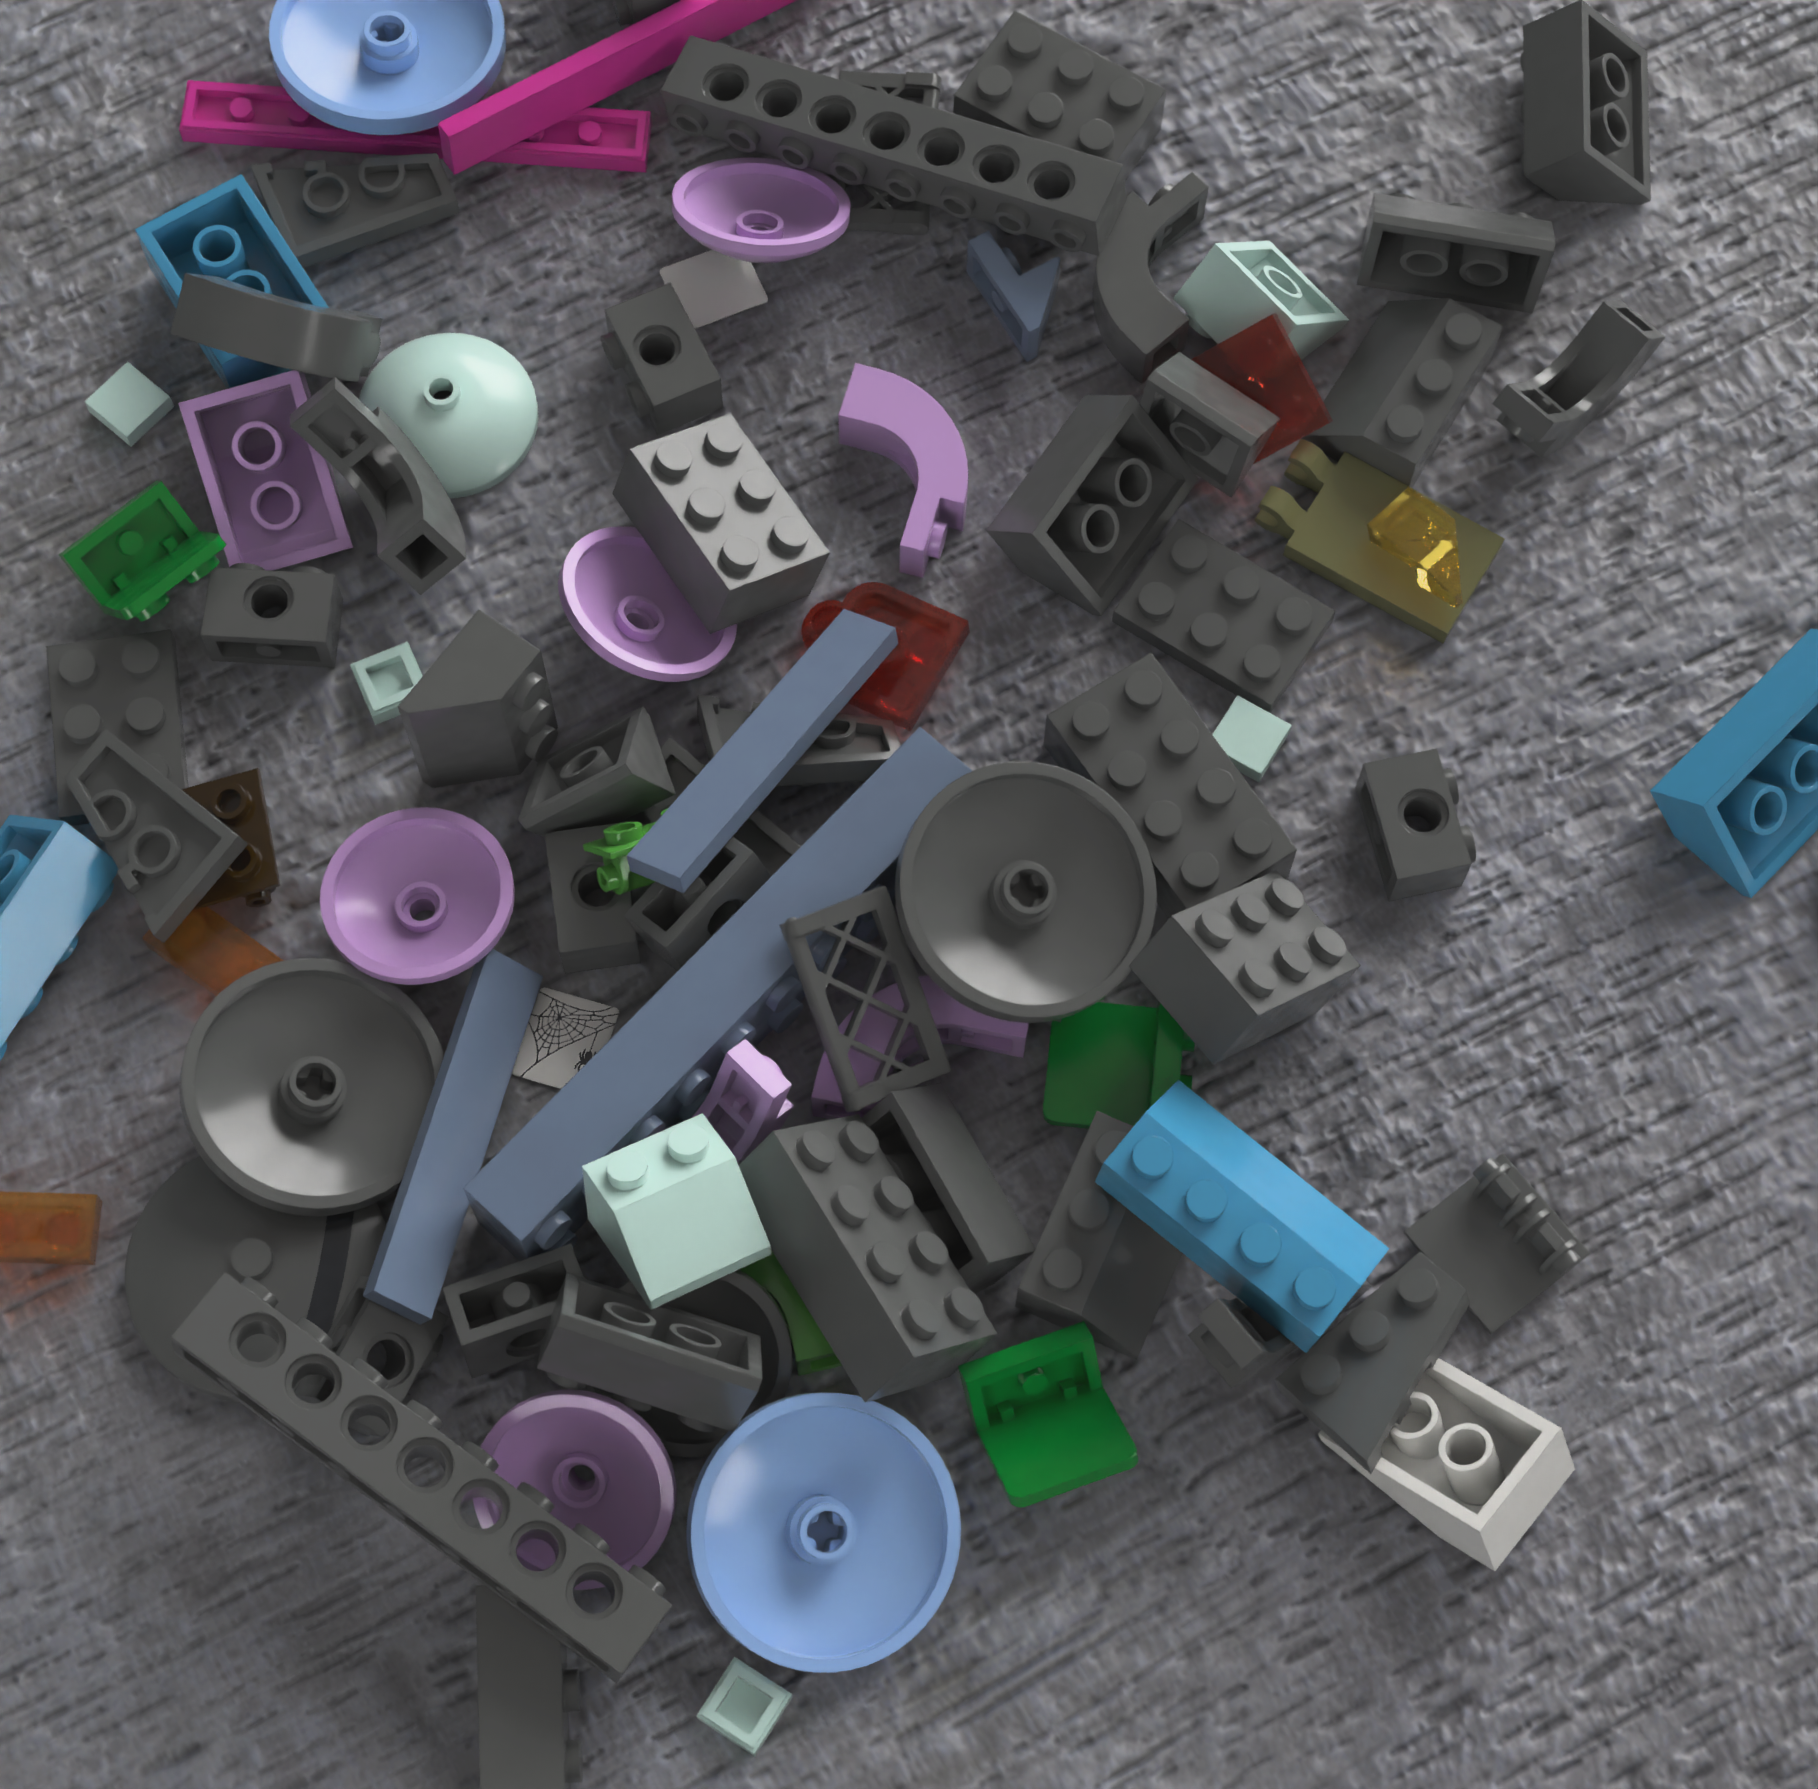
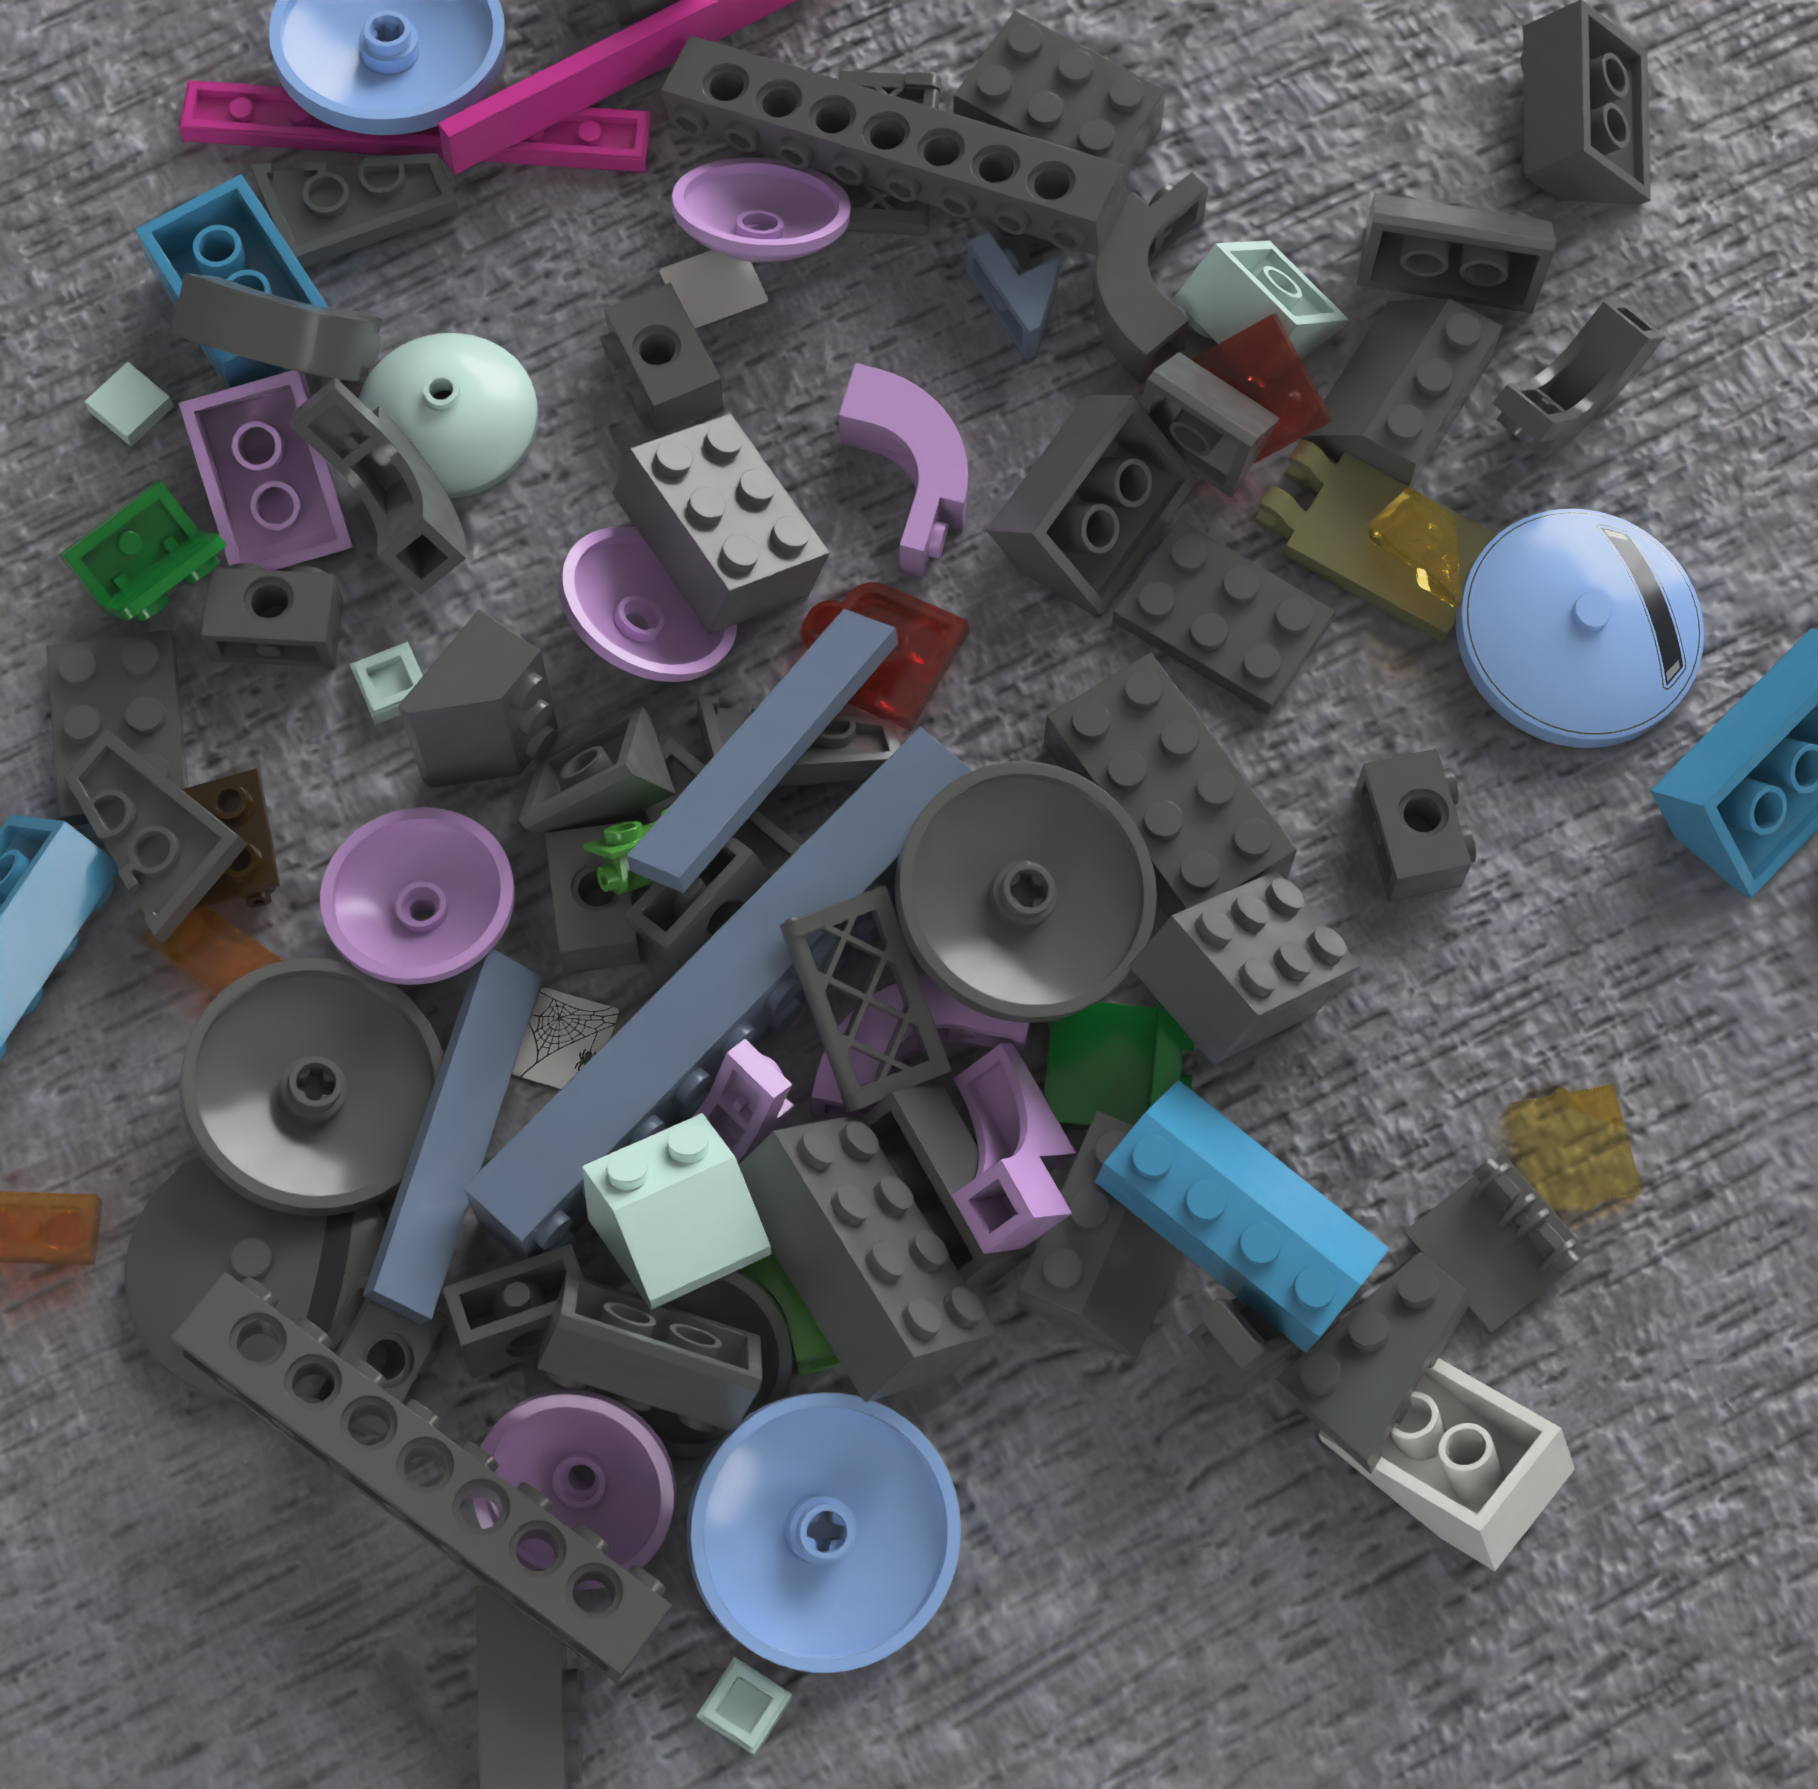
green bracket [958,1321,1139,1508] -> none
light aqua tile [1212,695,1292,782] -> none
none -> lavender arch [951,1043,1077,1254]
none -> light blue dish [1455,509,1704,748]
none -> clear yellow piece [1508,1084,1643,1211]

